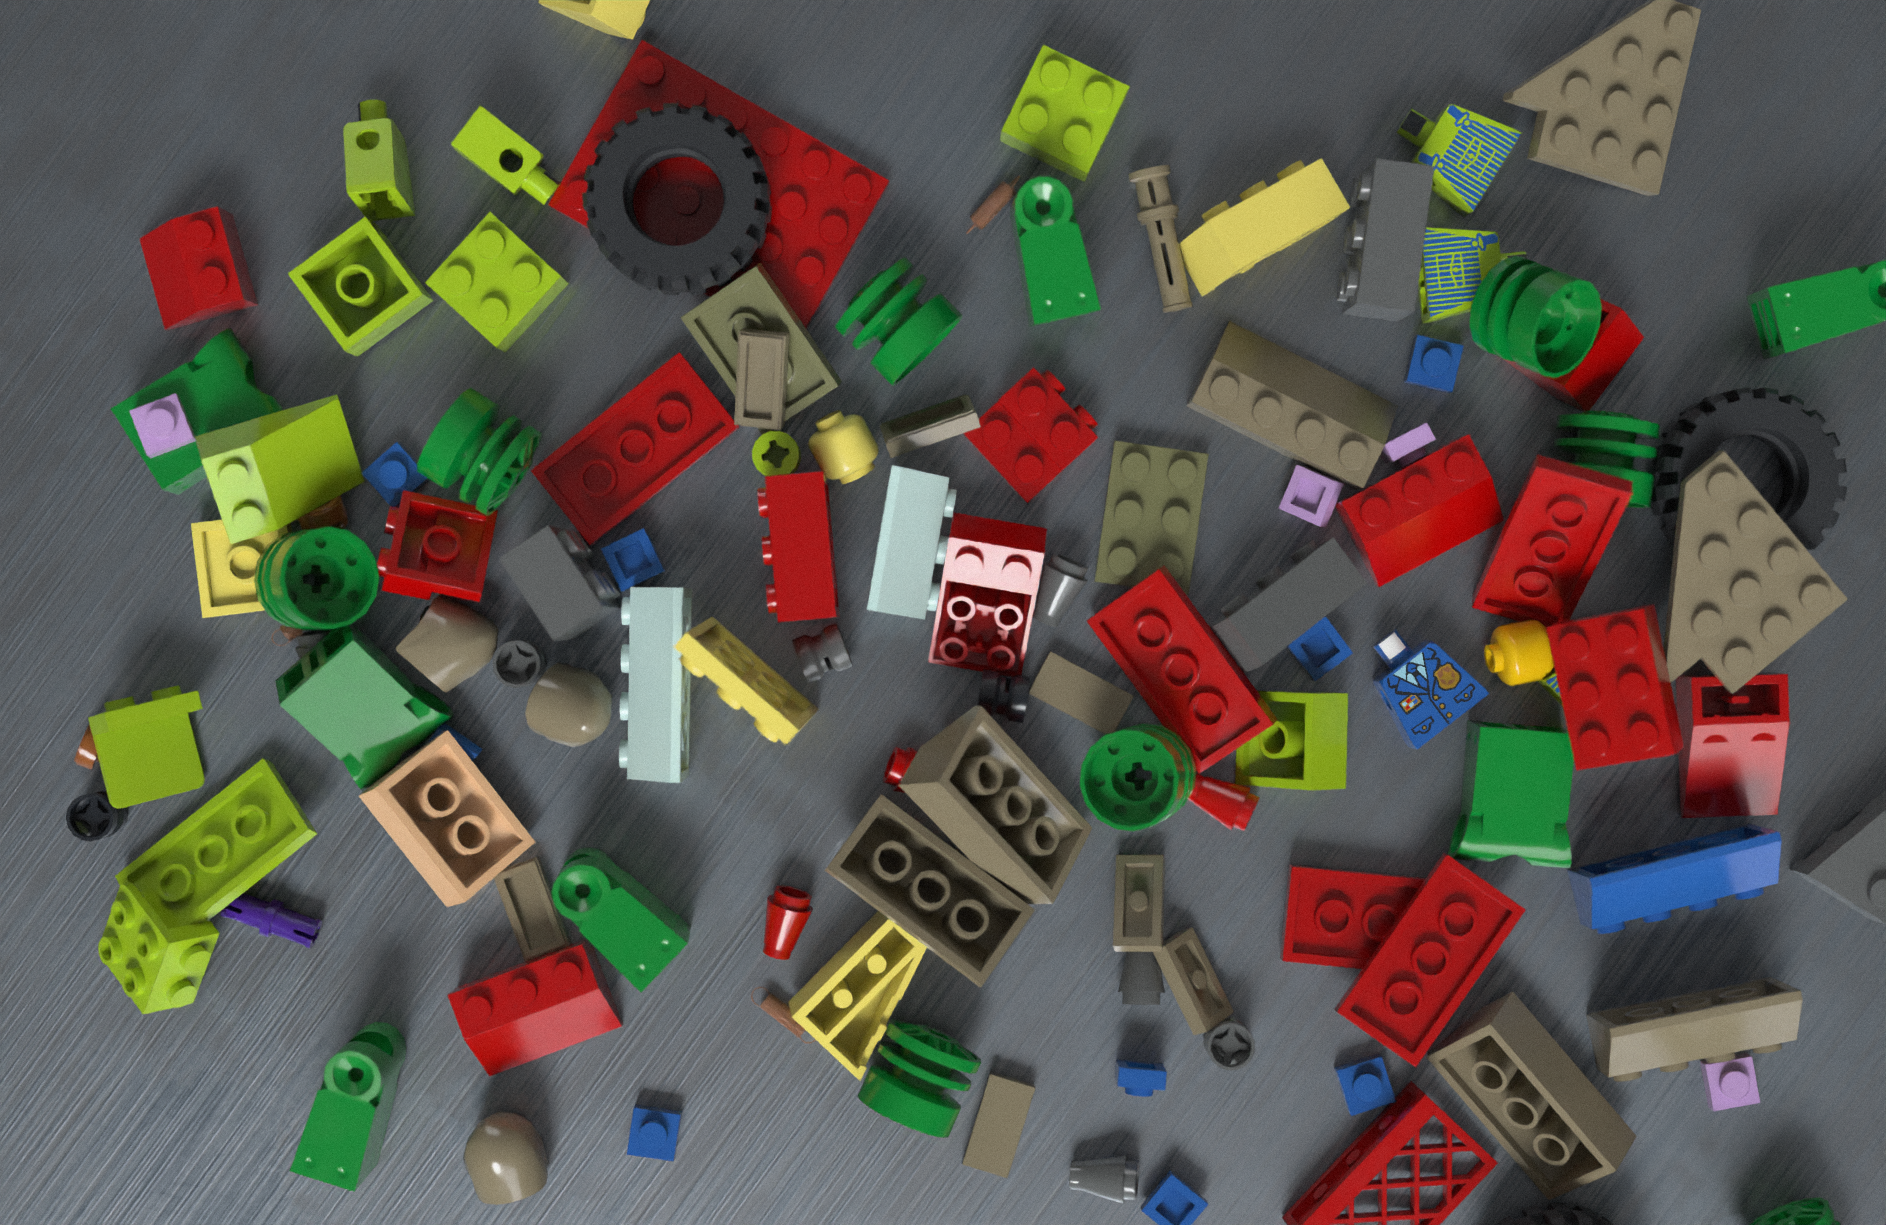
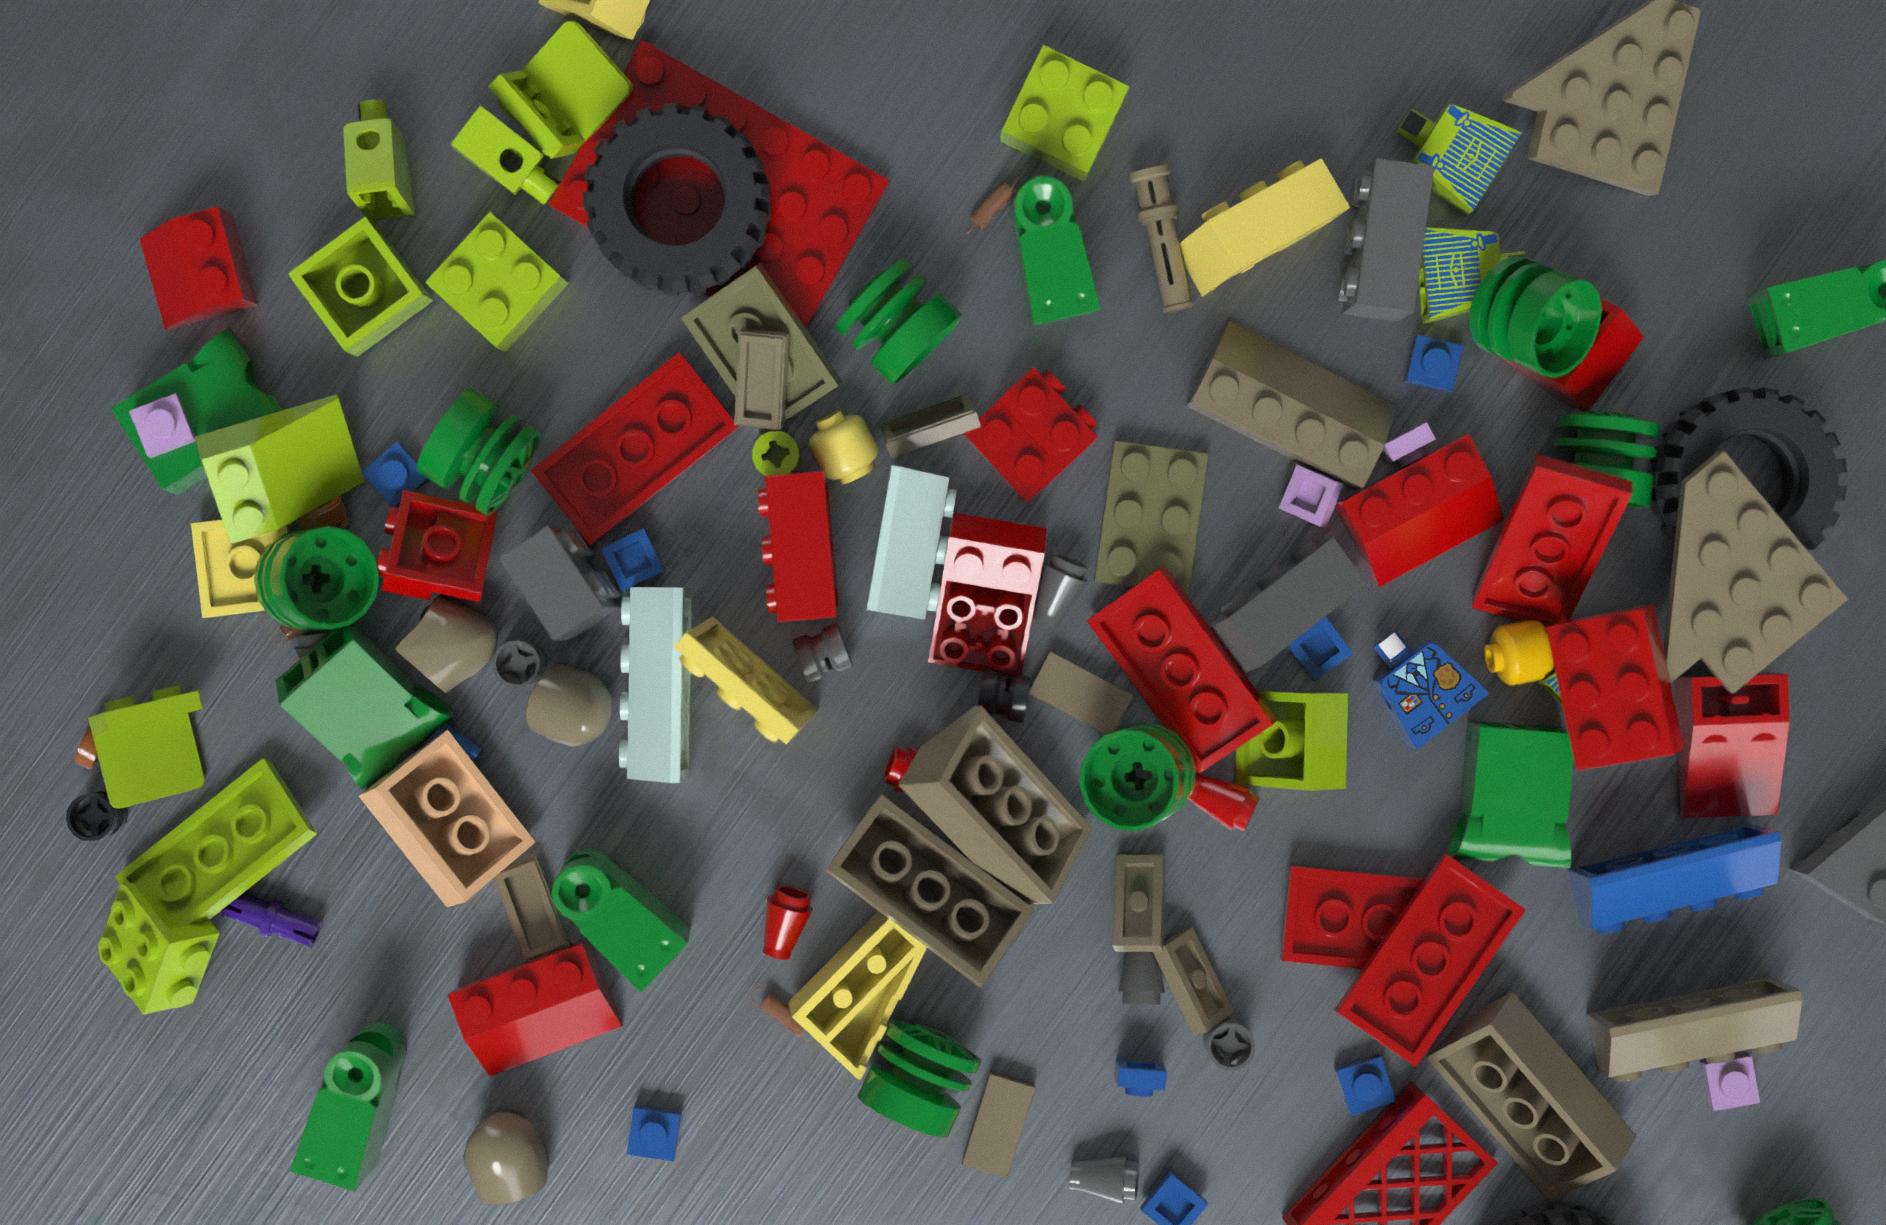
none -> lime bracket [488,21,633,159]

